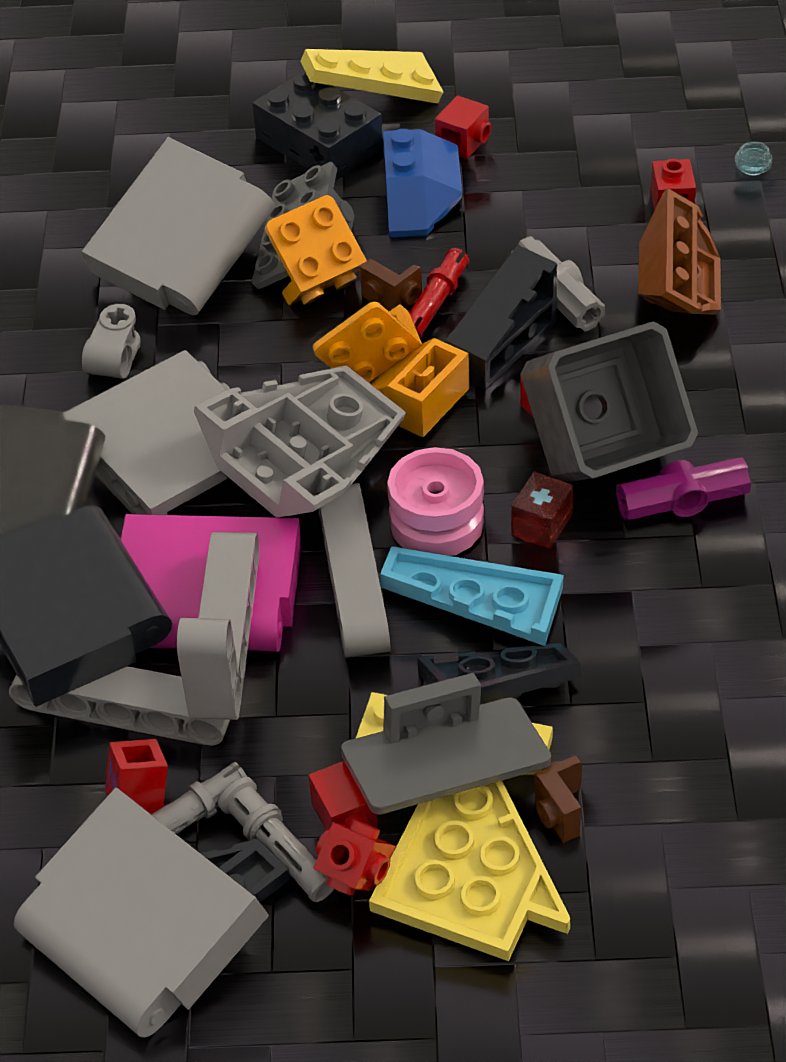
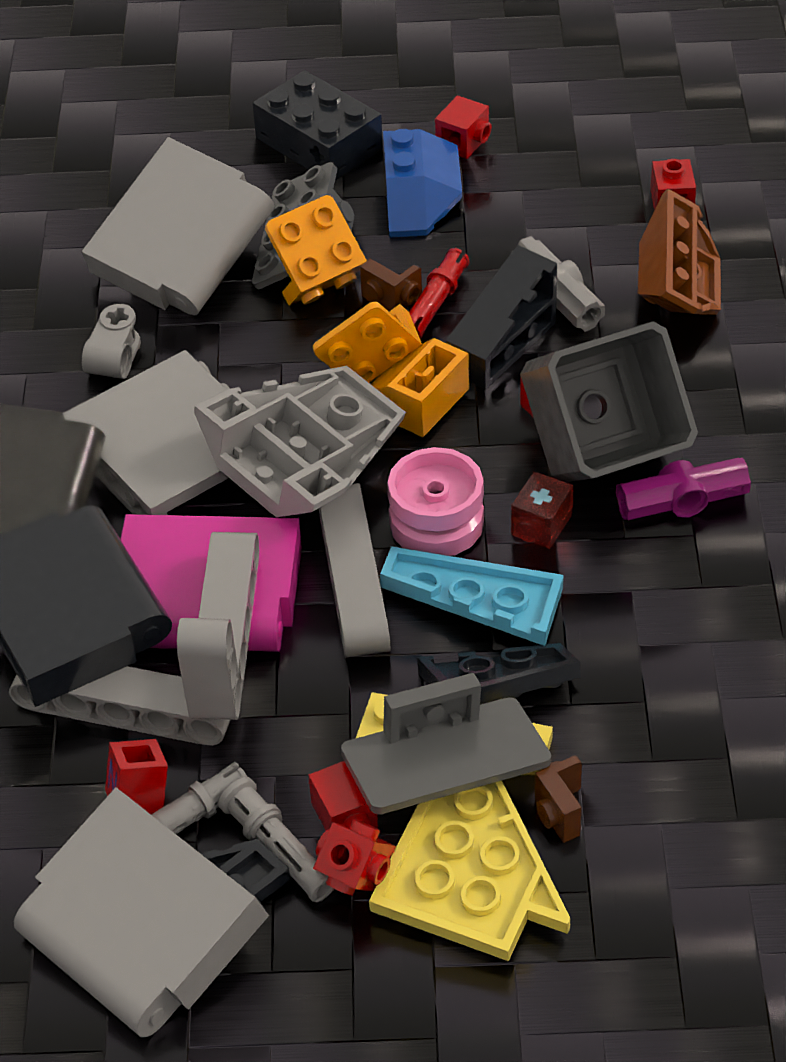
light yellow wing [300,49,443,103] -> none
clear light blue plate [735,141,773,175] -> none

